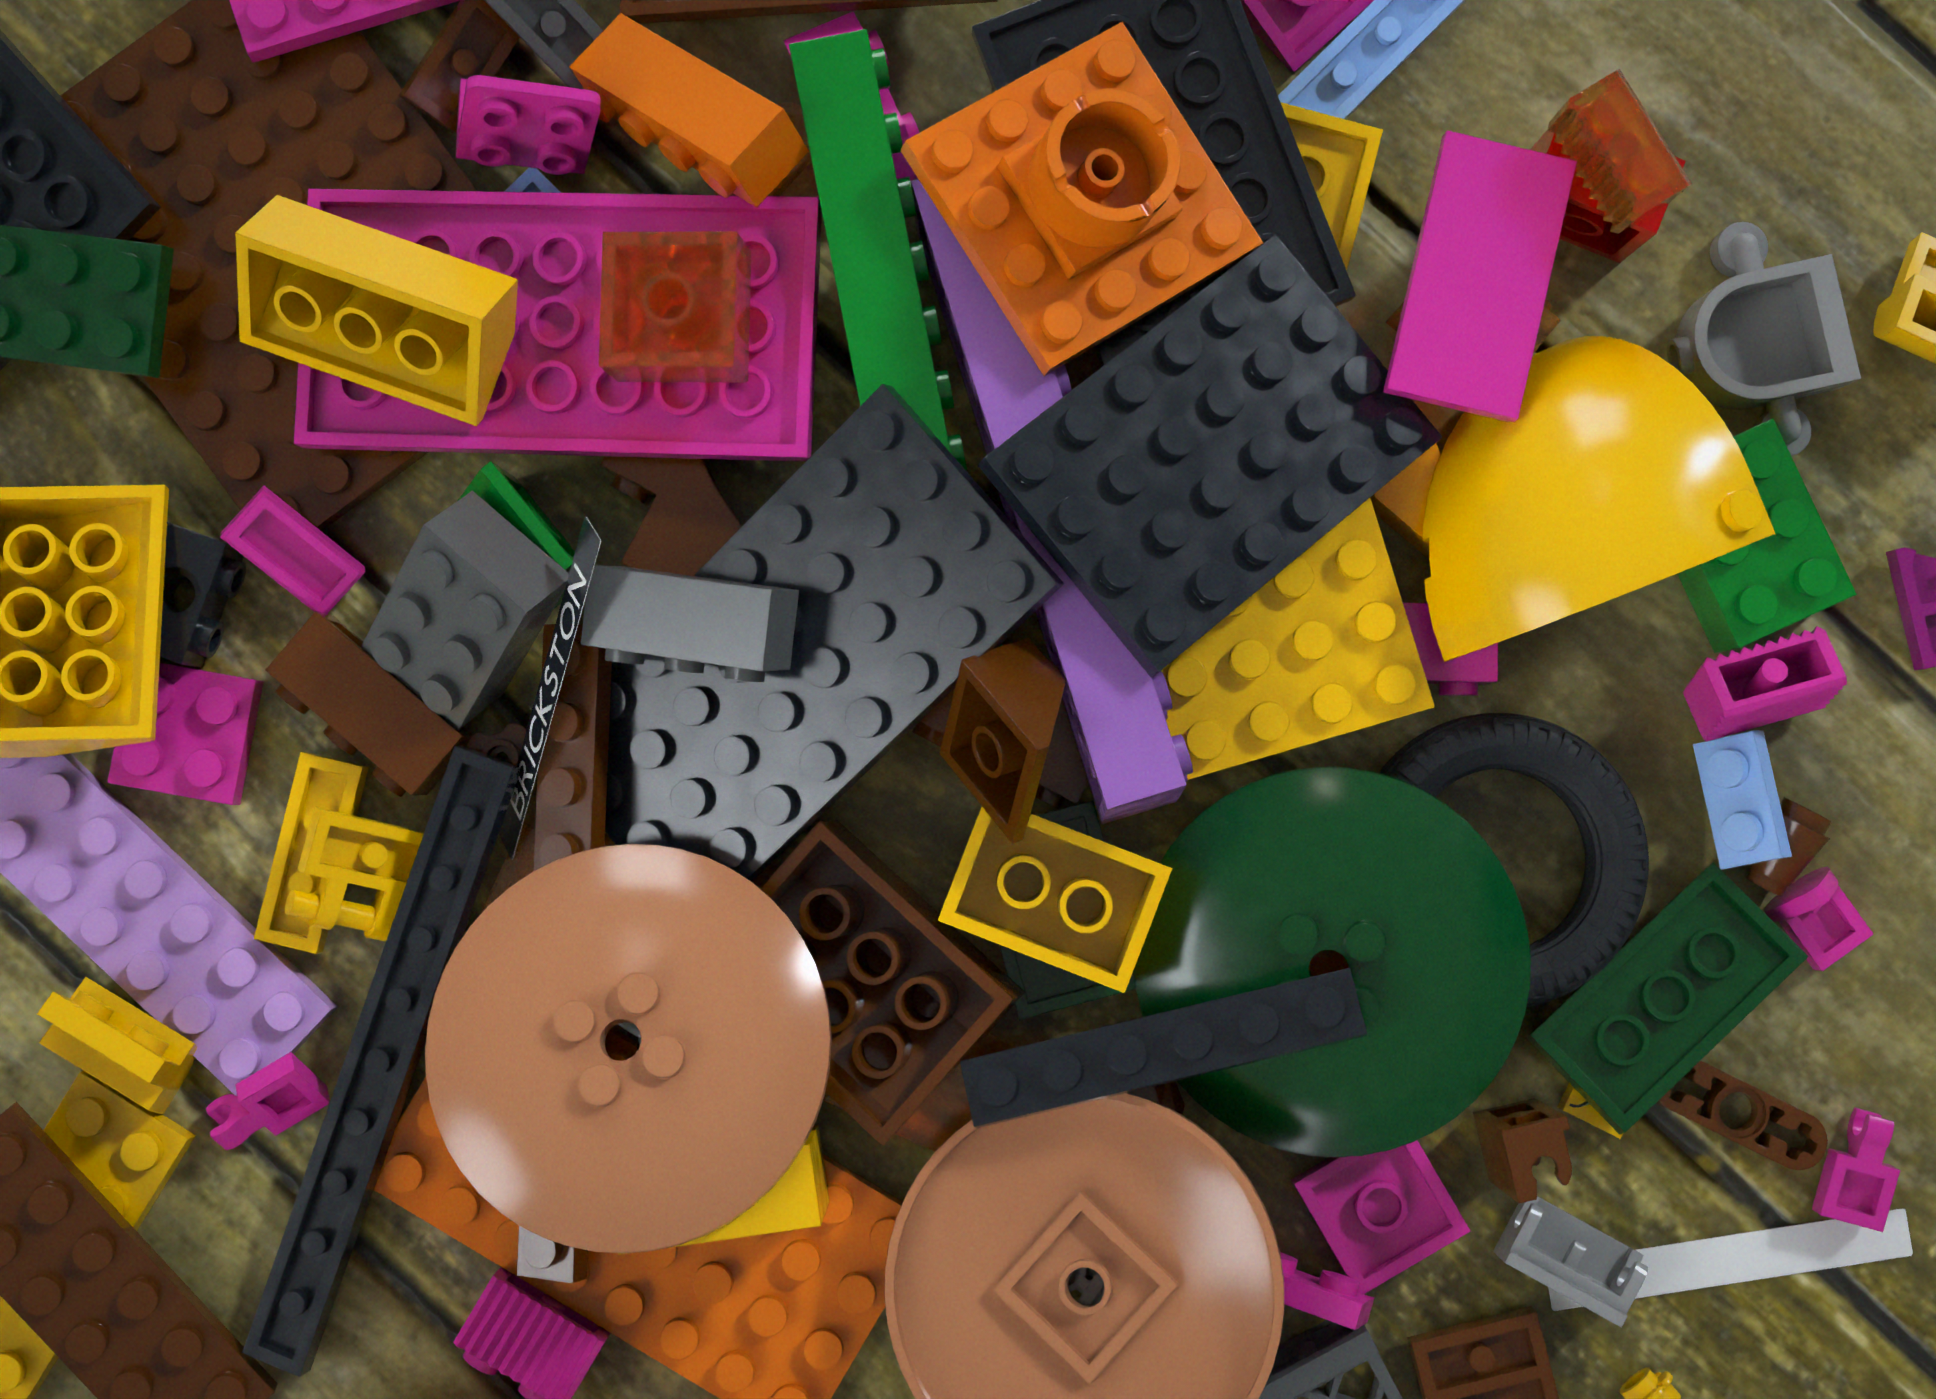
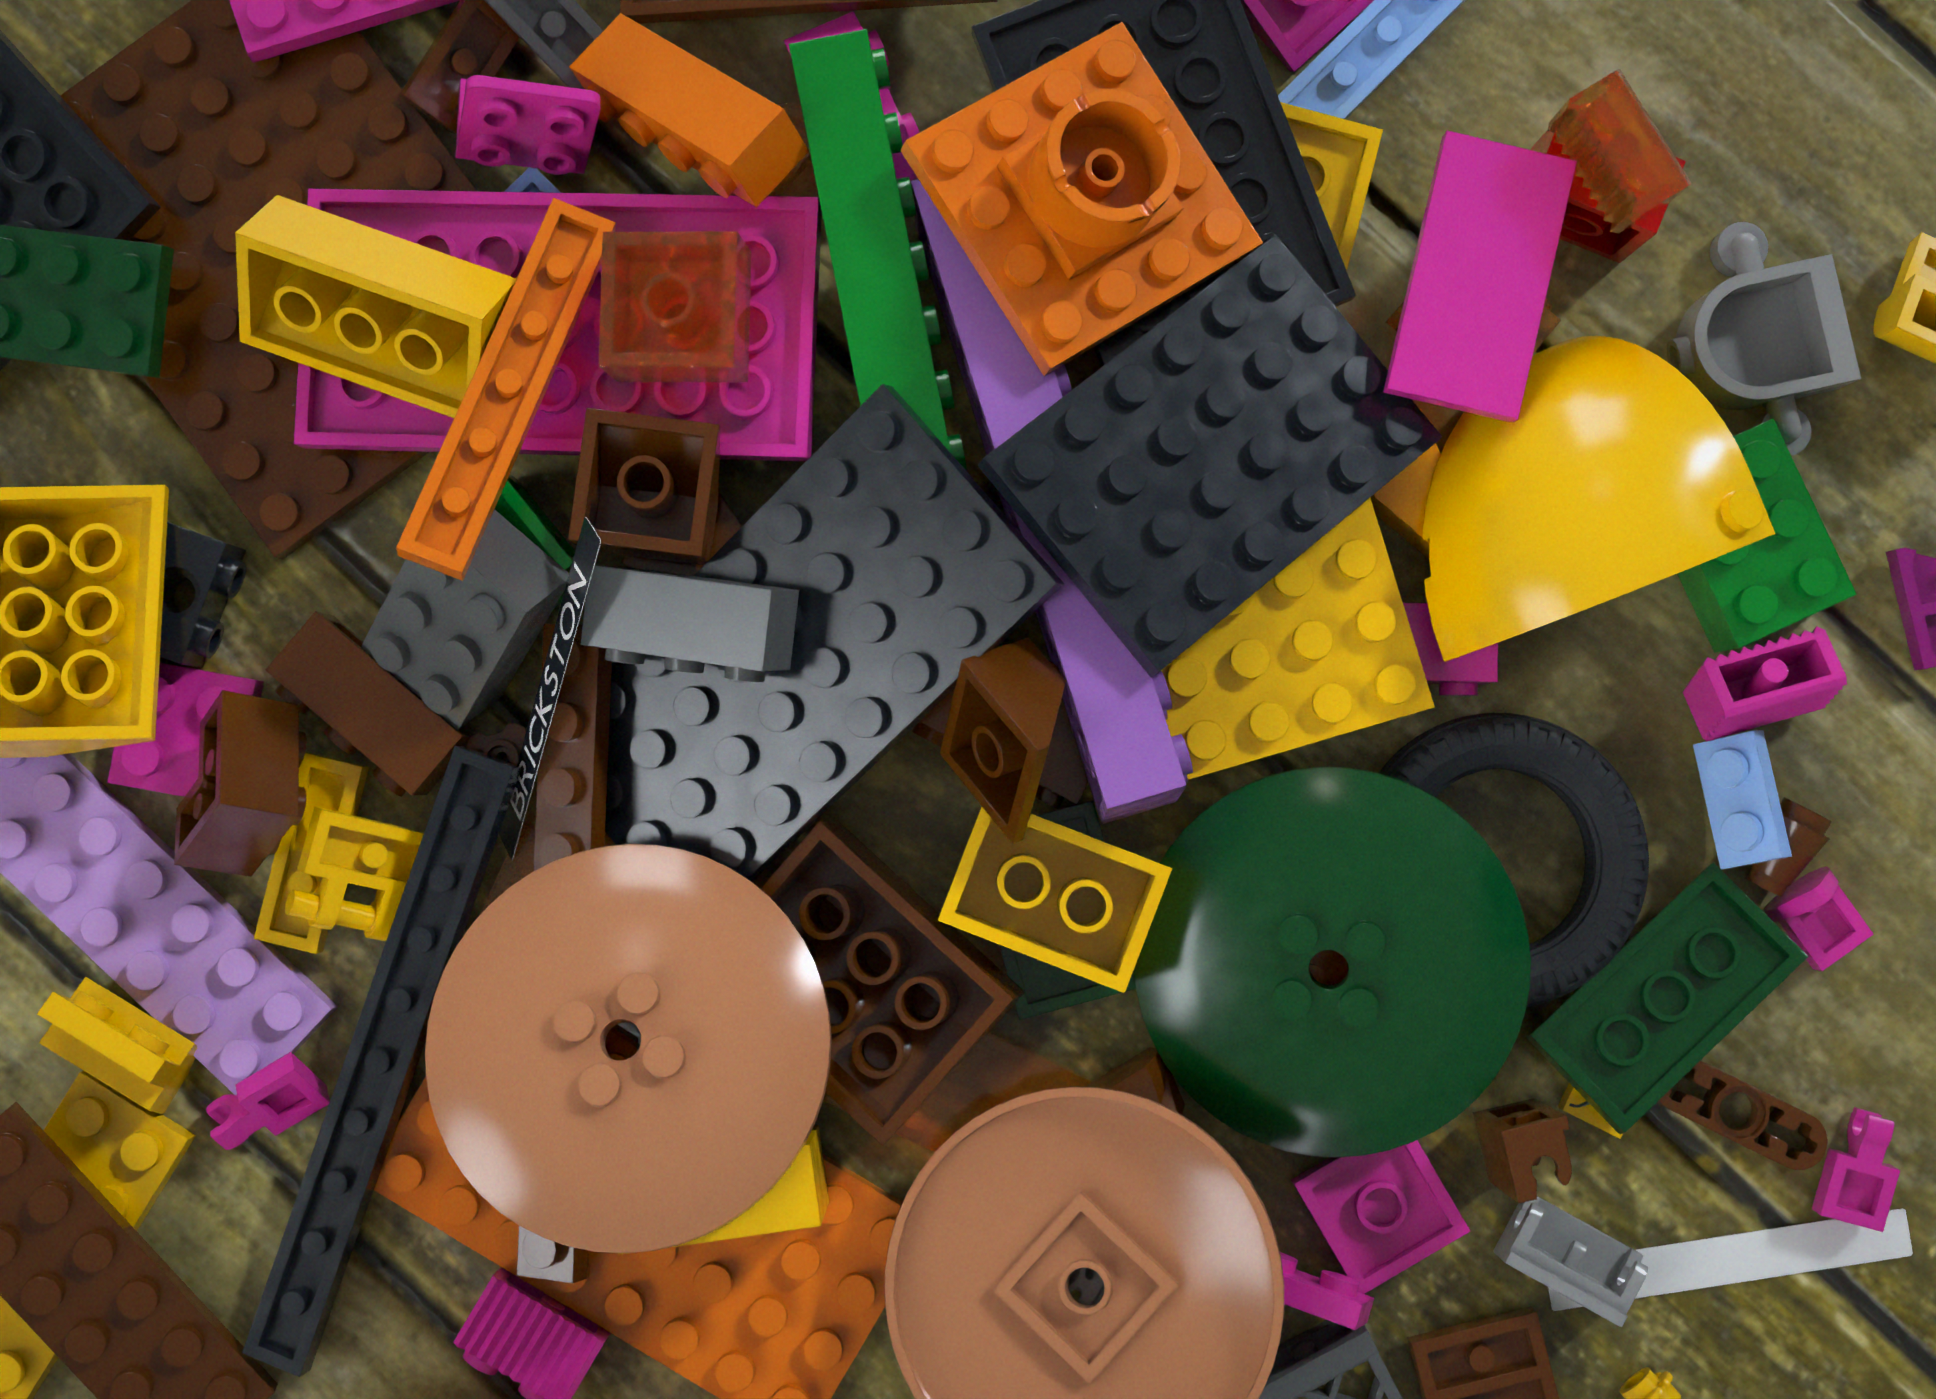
dark pink tile [220,485,365,614] -> none
black plate [960,968,1368,1128] -> none
none -> reddish brown brick [174,690,307,877]
none -> orange plate [396,198,616,581]
none -> reddish brown slope [568,408,721,565]

